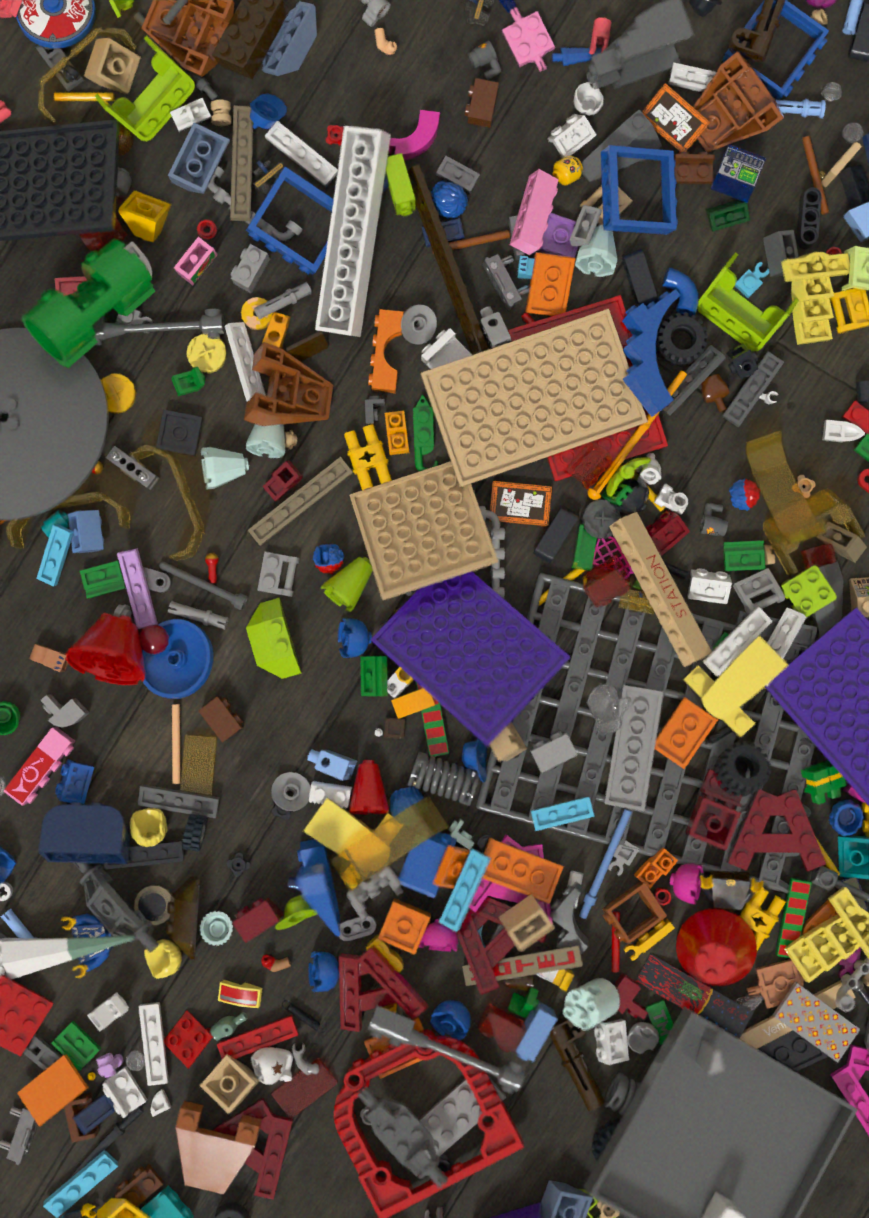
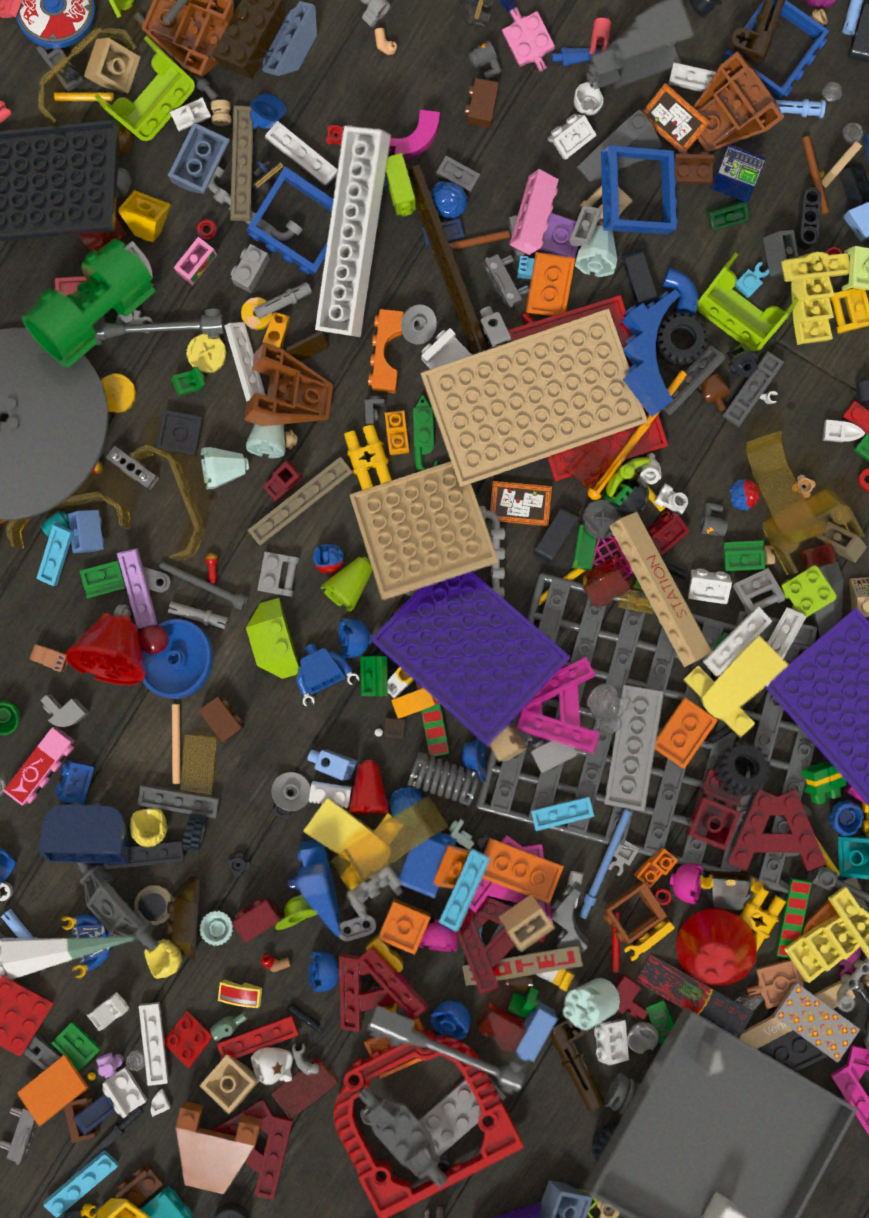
yellow head [552,155,583,186] -> none
none -> blue torso [296,644,359,706]
none -> dark pink plate [516,657,600,754]

